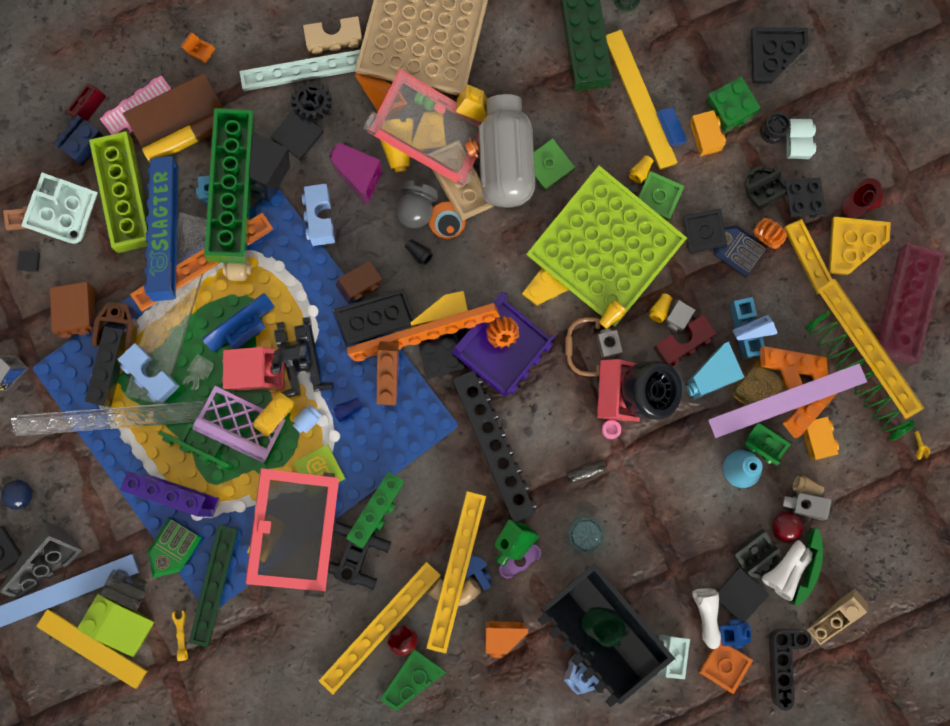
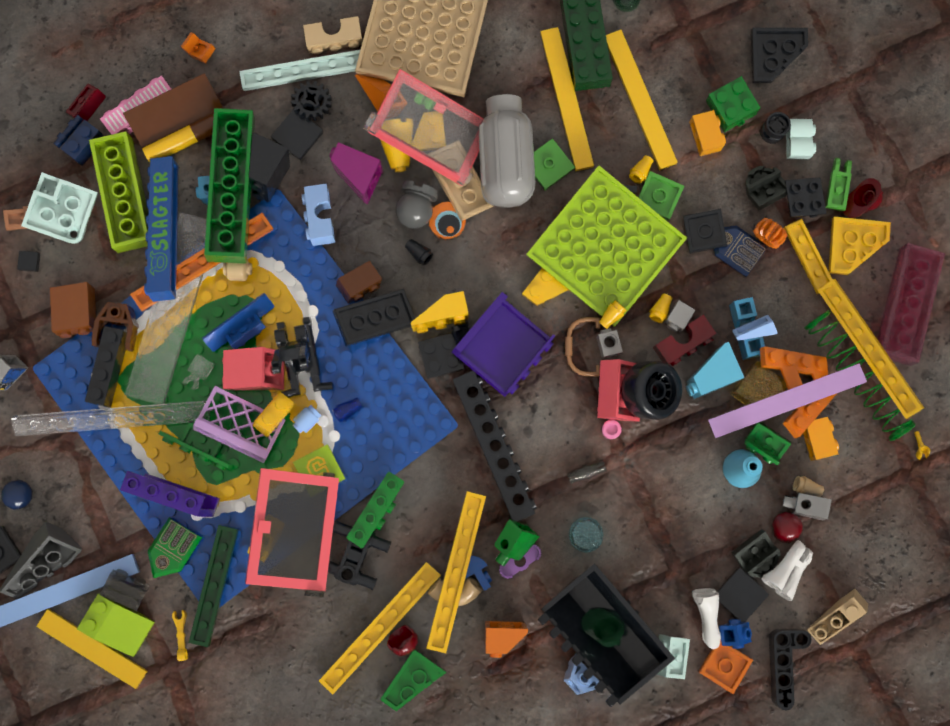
light blue arch [118,343,180,403] -> none
orange plate [347,303,500,362] -> none
dark orange brick [377,341,399,405] -> none
yellow slope [456,84,487,122] -> none
orange plate [465,137,480,158] -> none
orange gear [486,315,519,349] -> none
blue tile [656,108,687,146] -> none
green slope [790,528,823,606] -> none
none -> yellow tile [540,27,594,172]
none -> bright green hinge [825,158,852,211]

